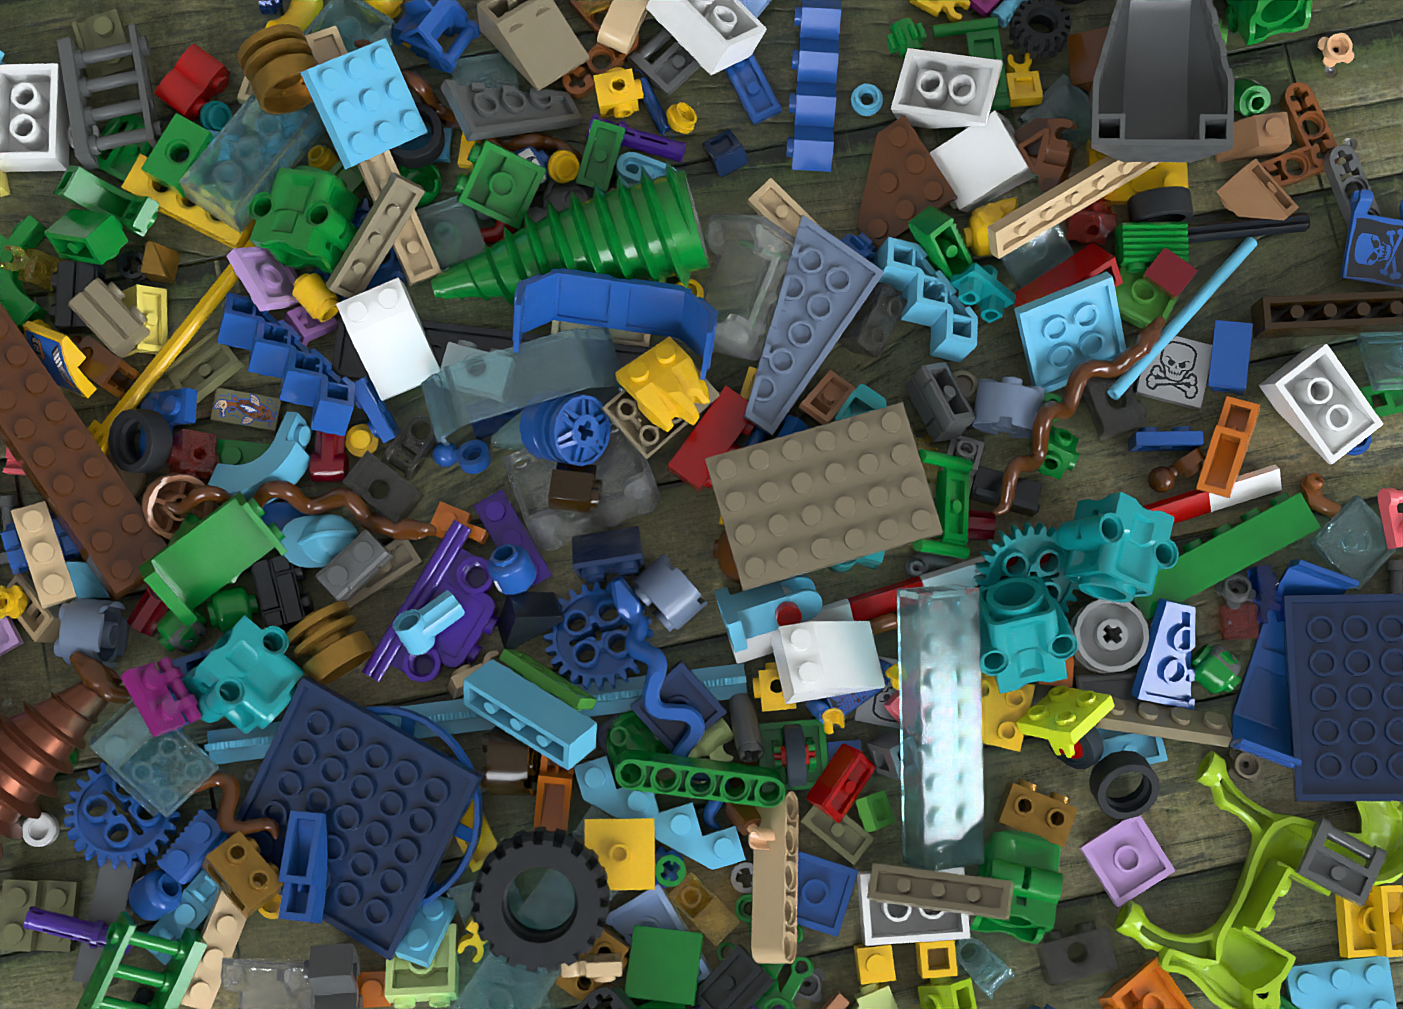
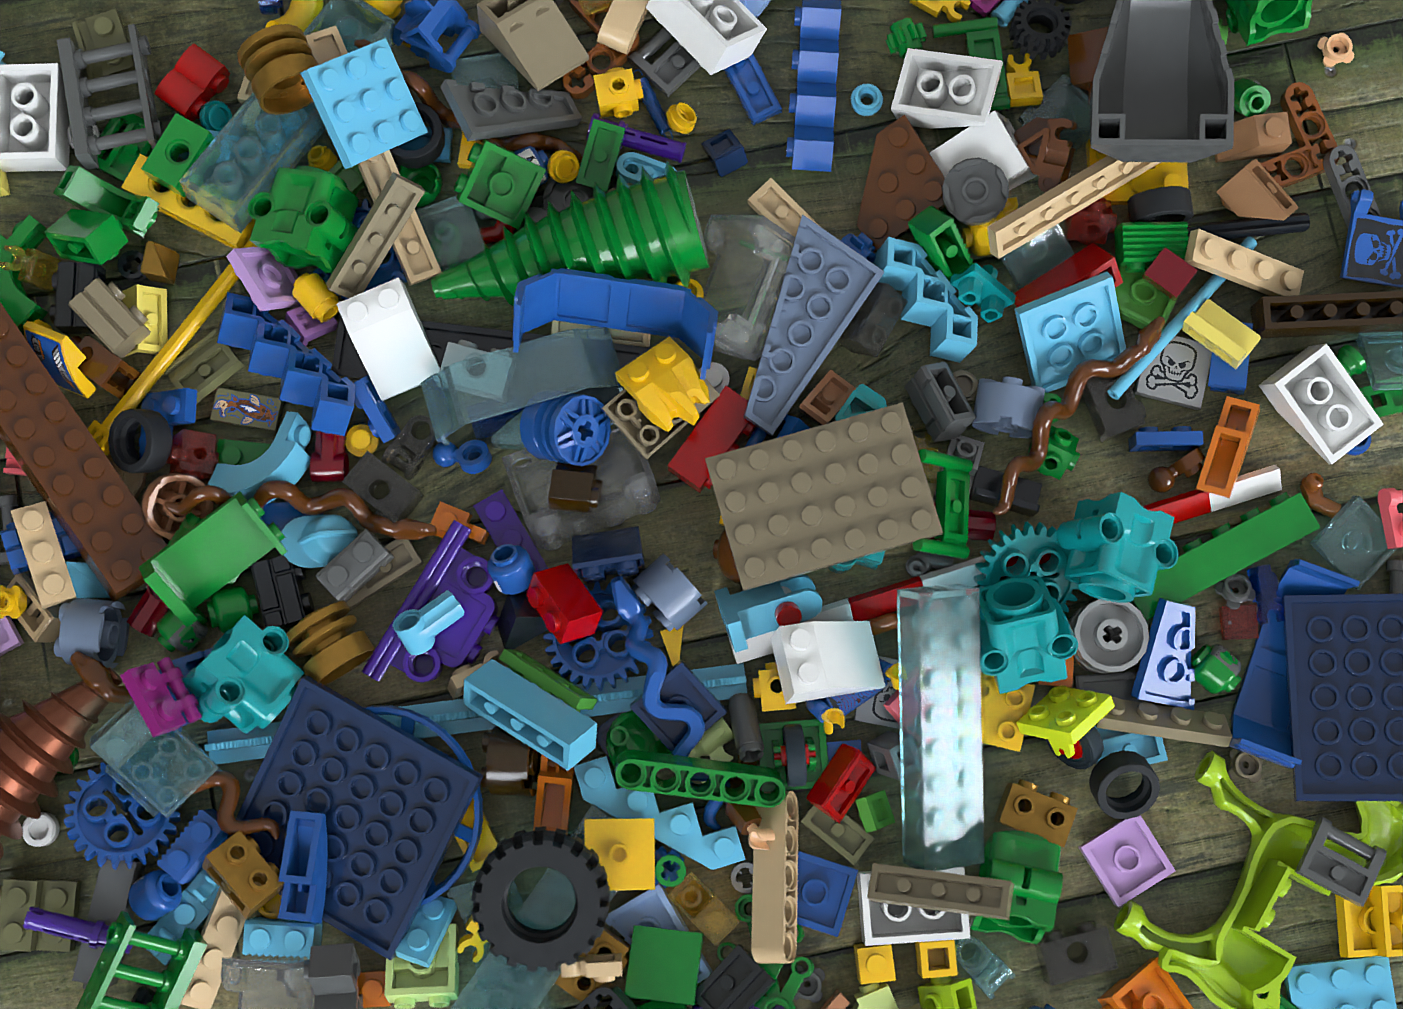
none -> medium azure brick [242,917,323,959]
none -> red brick [526,563,603,644]
none -> yellow piece [660,625,684,666]
none -> white plate [699,362,729,394]
none -> dark grey tile [942,158,1009,226]
none -> light yellow panel [1182,299,1261,369]
none -> tan plate [1184,229,1304,296]
none -> green wheel [1336,344,1367,379]

